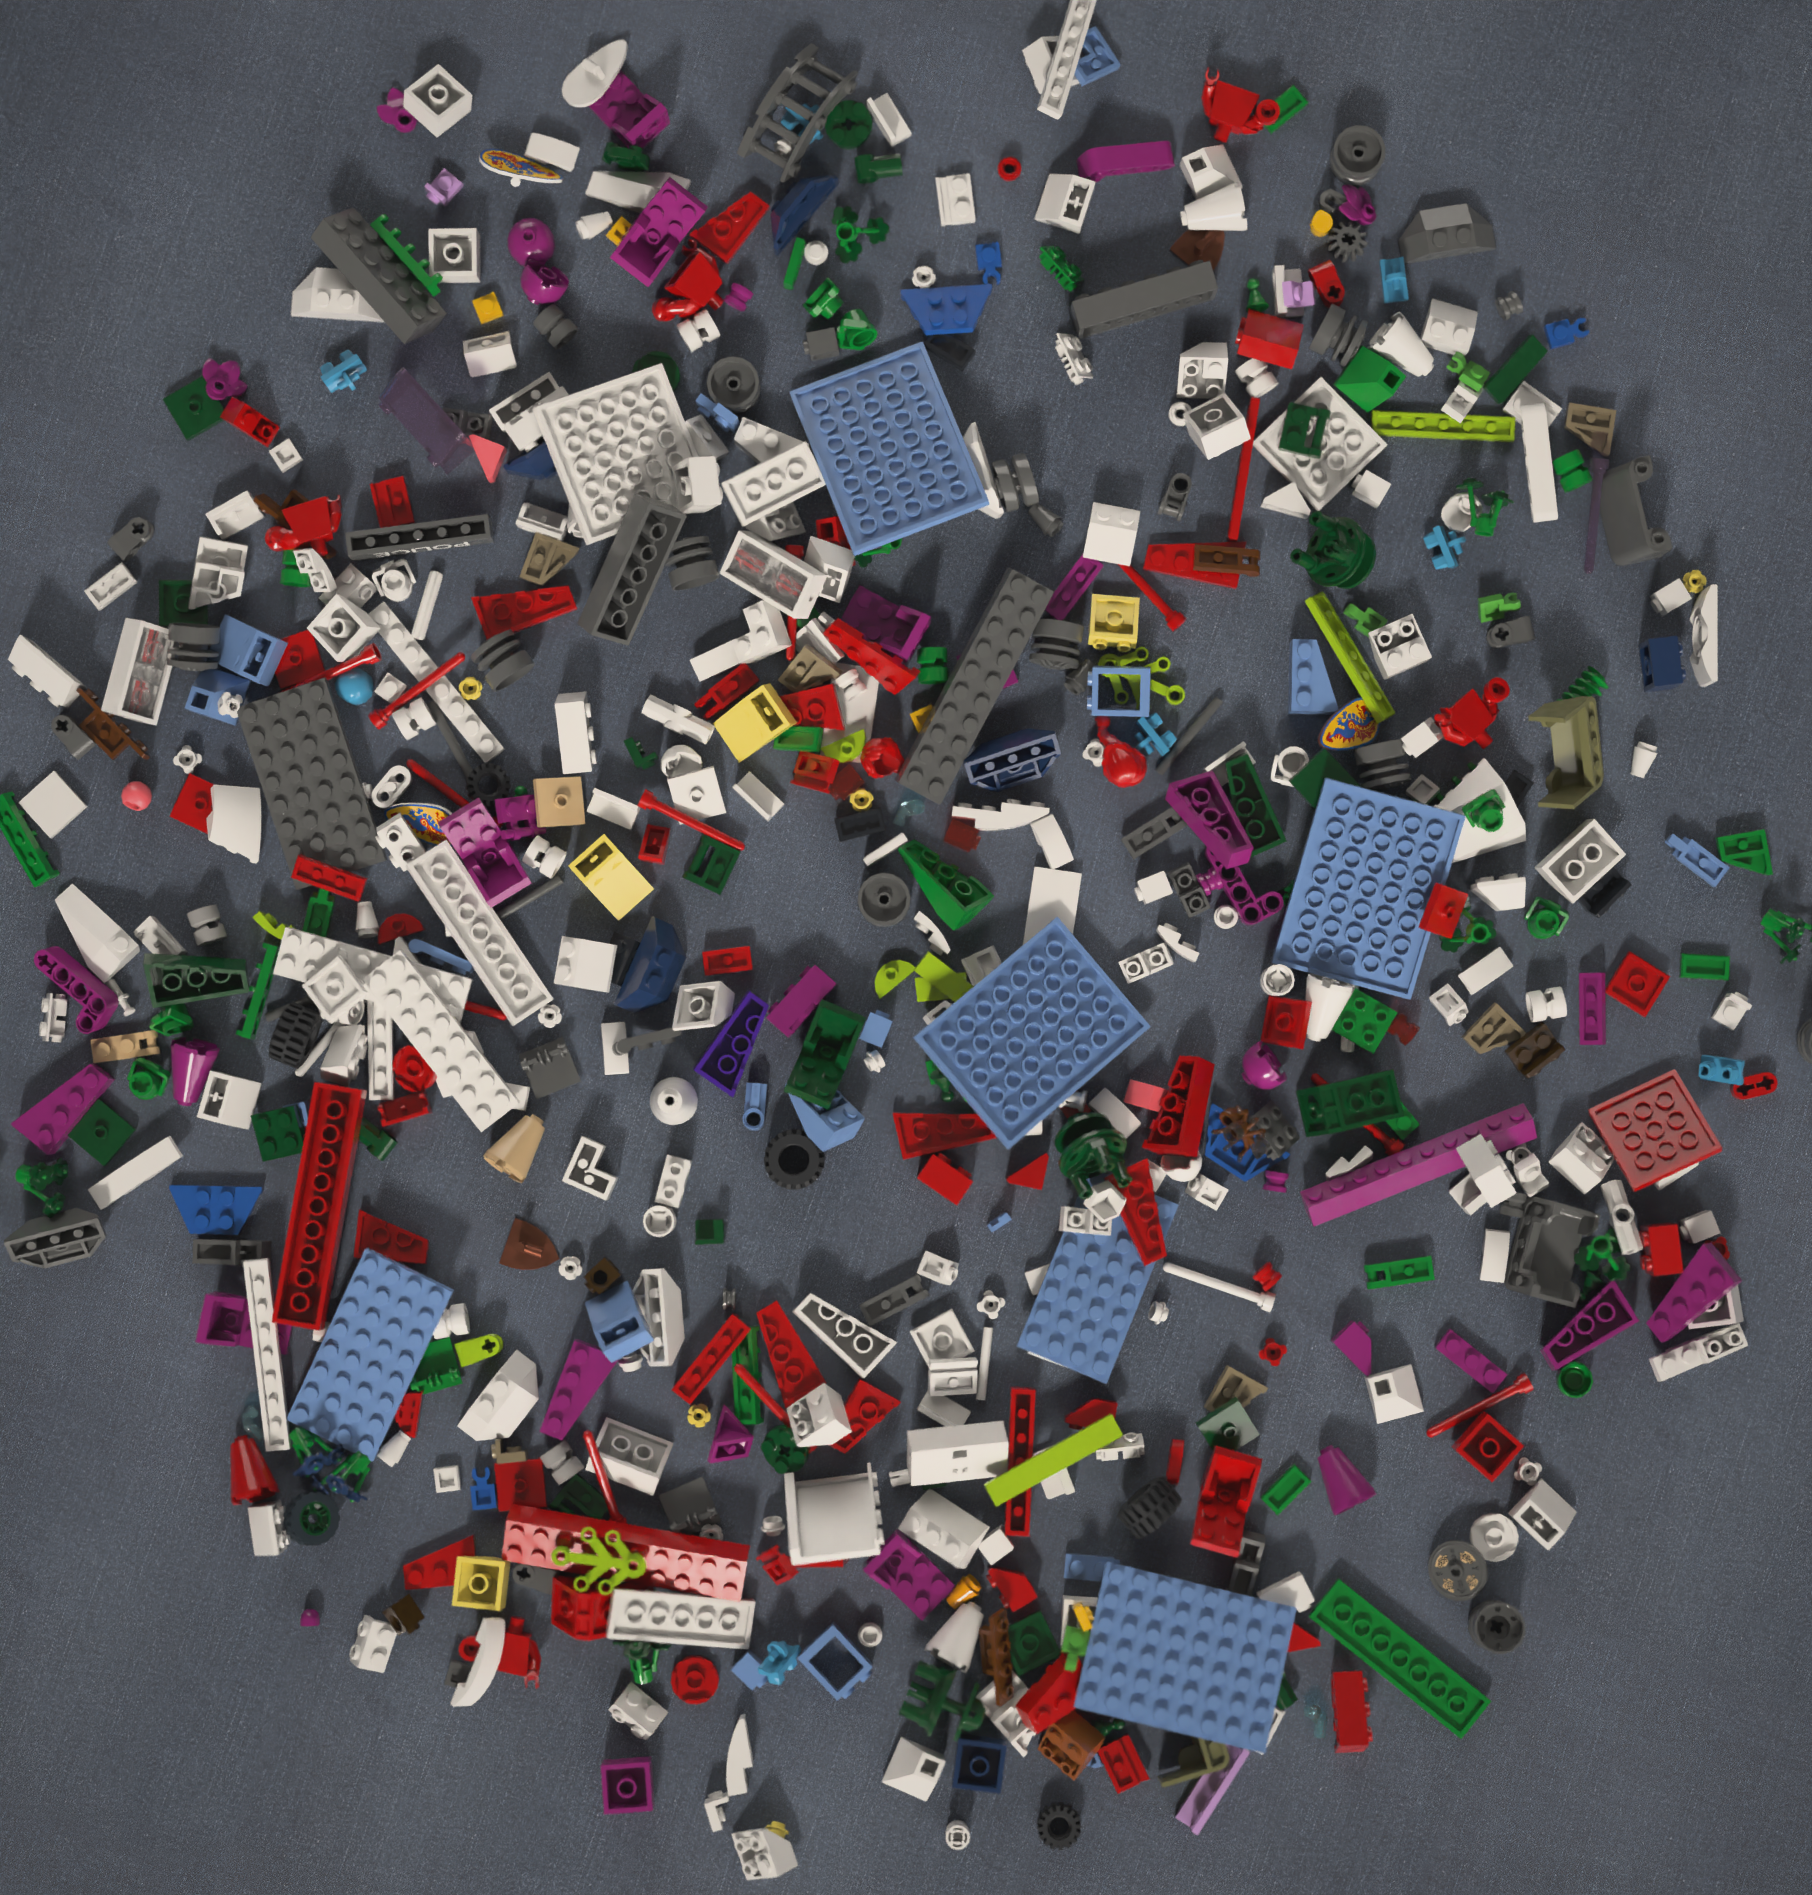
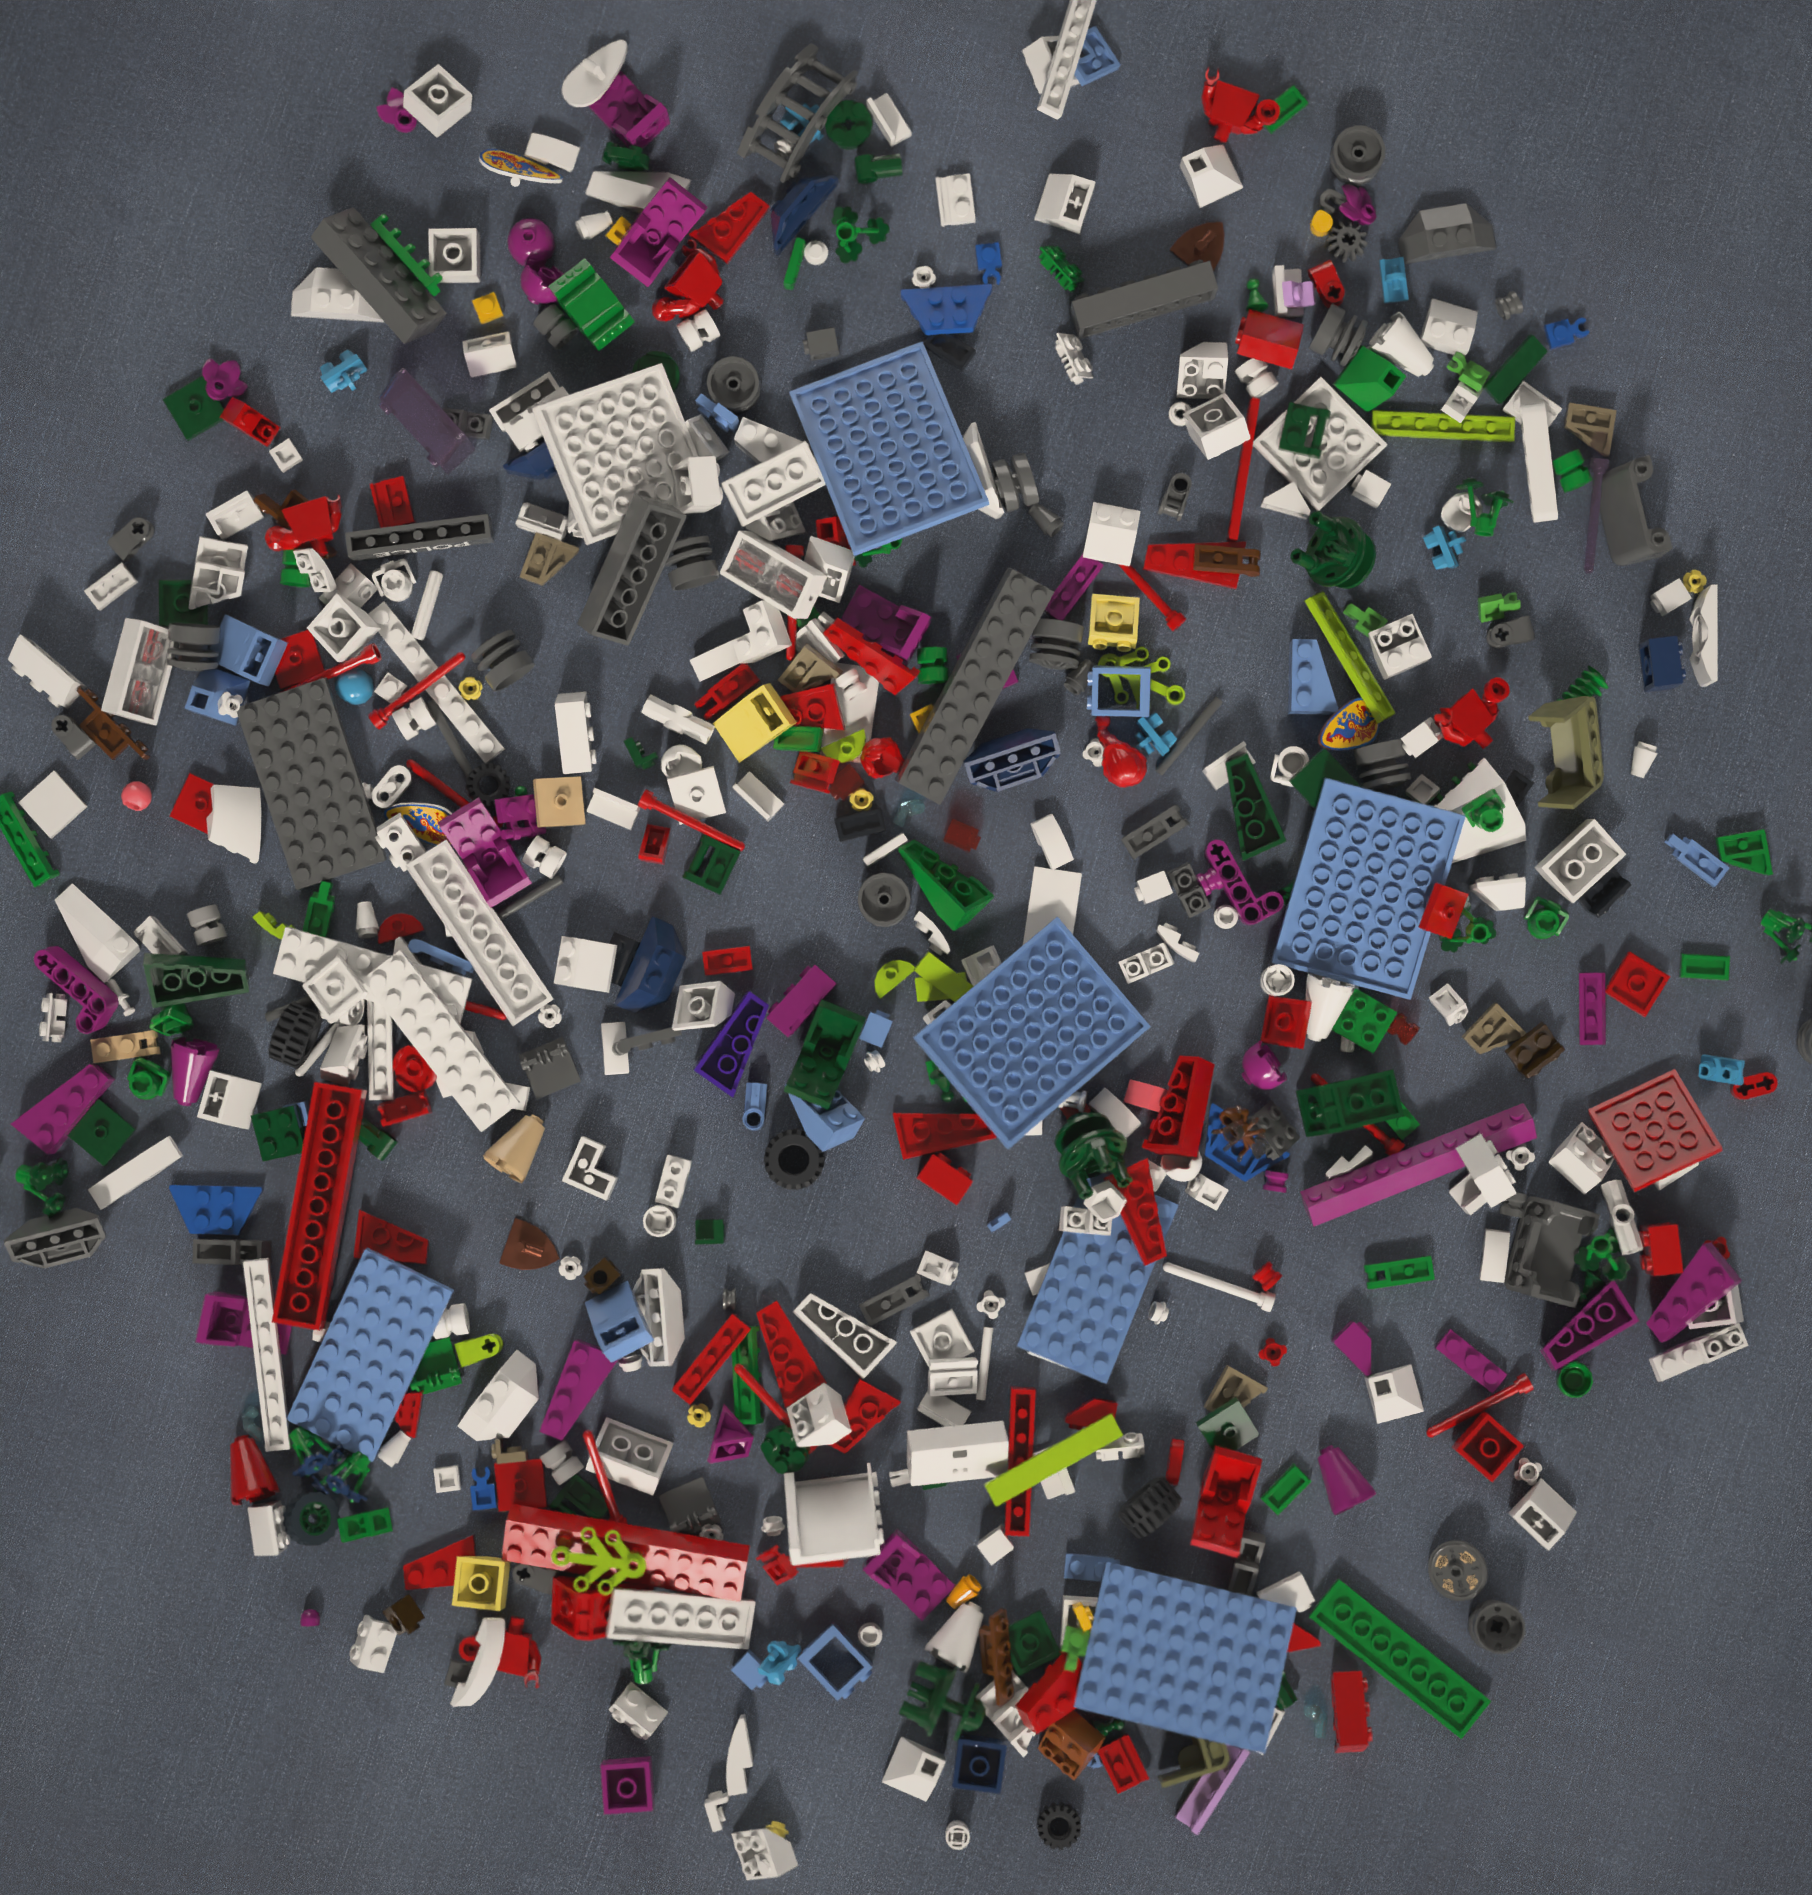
white plate [173,745,202,774] -> none
green hinge [235,942,280,1040] -> none
red tile [291,854,368,902] -> none
lavender bracket [424,168,464,207] -> none
coral slope [469,434,507,484] -> none
red wing [471,586,578,640] -> none
light yellow slope [568,834,654,921] -> none
white cone [650,1077,698,1125] -> none
red tile [671,1655,719,1705] -> none
magenta wheel [724,283,753,312] -> none
green piece [802,277,844,320] -> none
green piece [836,309,878,350] -> none
white slope [898,1489,990,1569] -> none
white slope [952,799,1049,831] -> none
red slope [986,1565,1038,1612] -> none
red plate [998,157,1021,181] -> none
red slope [1005,1152,1049,1190] -> none
magenta beam [1076,141,1175,183] -> none
magenta wedge [1165,770,1253,869] -> none
white cone [1180,182,1247,231] -> none
white slope [1458,947,1513,995] -> none
white tile [1469,1512,1519,1562] -> none
white bracket [1513,1154,1549,1197] -> none
white wheel [1526,986,1567,1022] -> none
white brick [1679,1210,1720,1244] -> none
white bracket [1711,992,1752,1031] -> none
none -> green slope [337,1507,393,1542]
none -> green slope [548,258,635,351]

